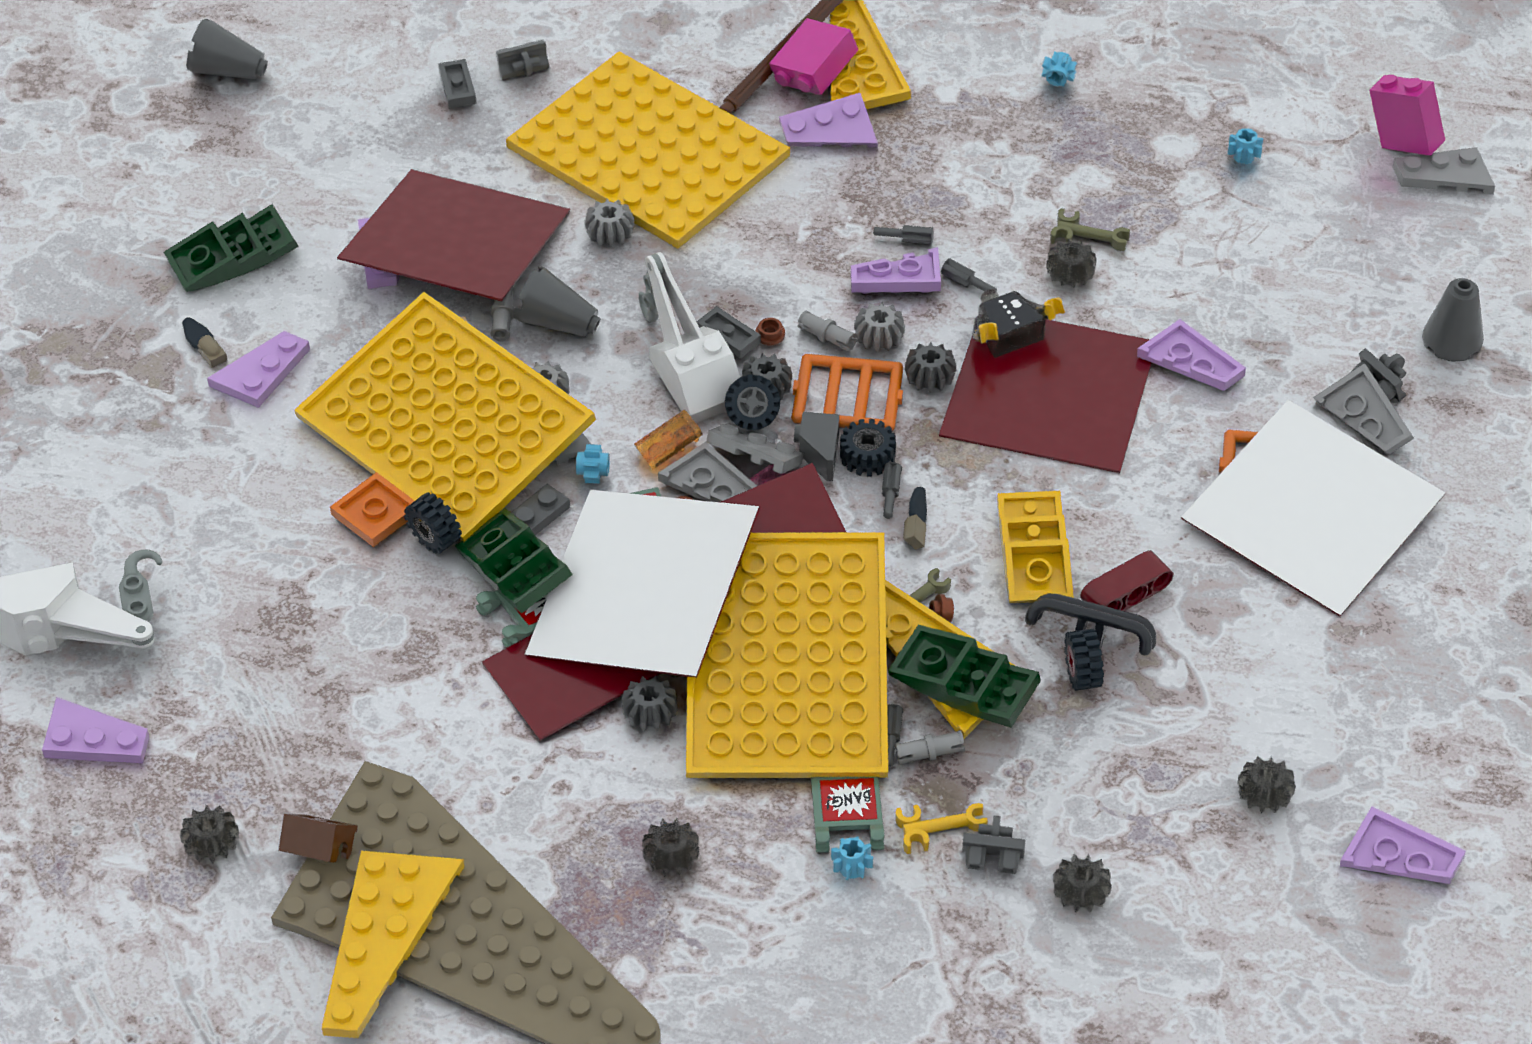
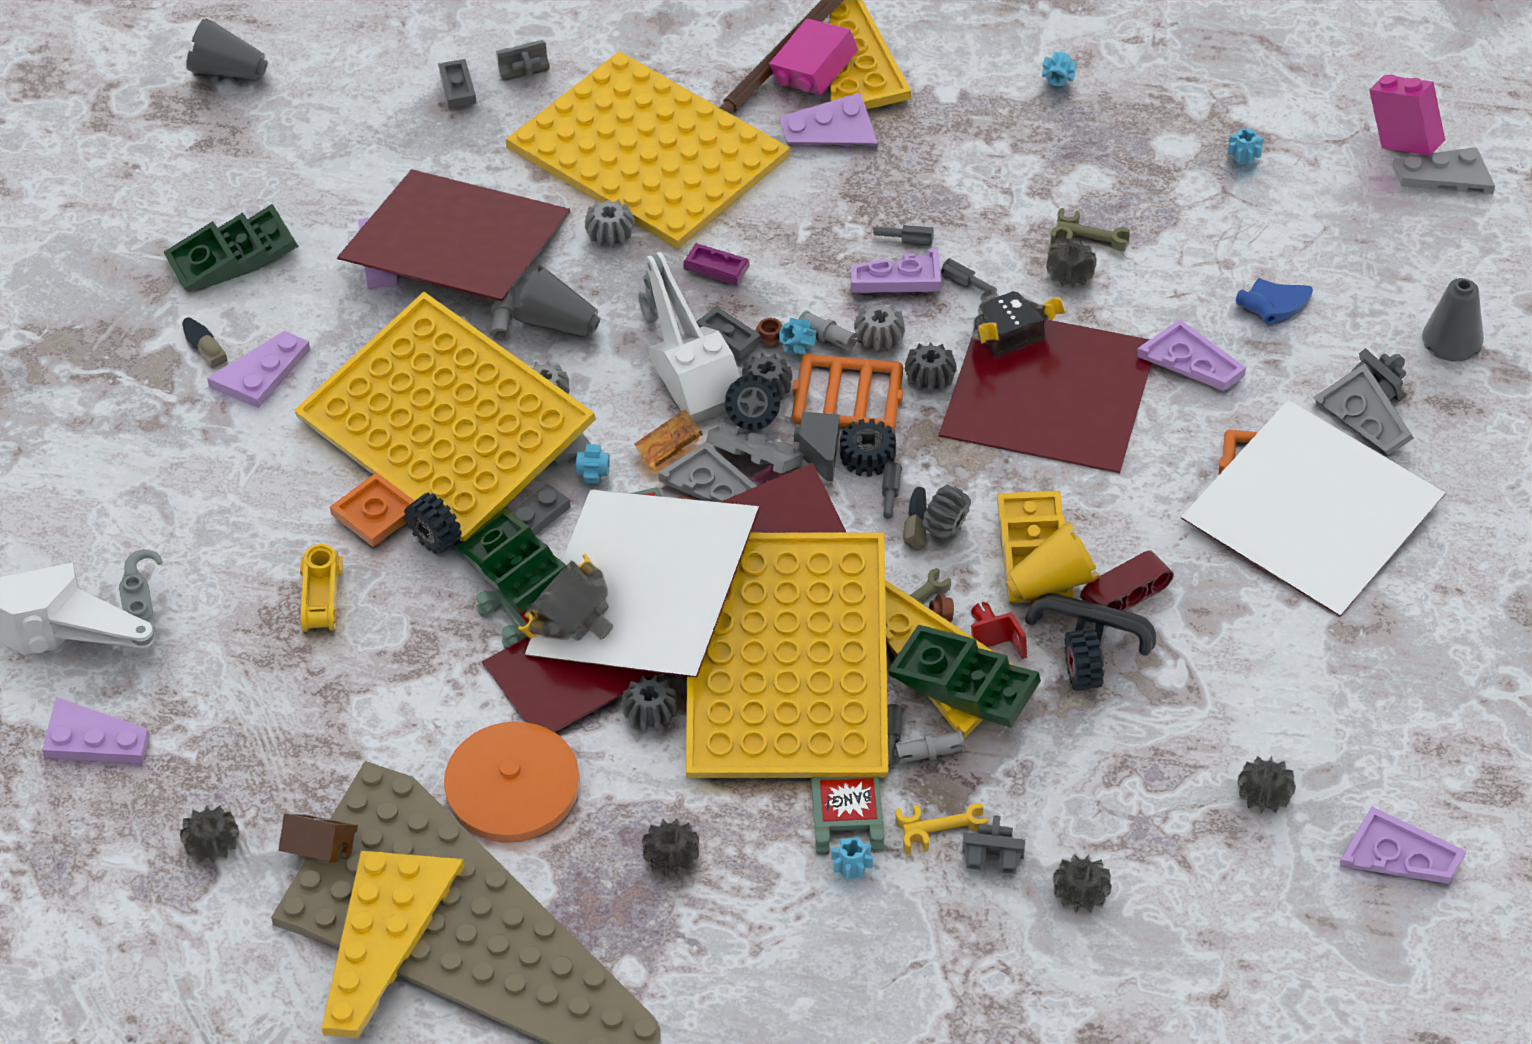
none -> yellow piece [300,544,343,632]
none -> orange dish [444,722,580,842]
none -> clear smoke torso [518,554,613,641]
none -> magenta plate [683,243,749,286]
none -> medium azure gear [779,317,817,355]
none -> dark grey gear [922,484,971,541]
none -> red bracket [971,602,1027,659]
none -> yellow cone [1006,521,1100,601]
none -> blue arm [1235,278,1313,324]

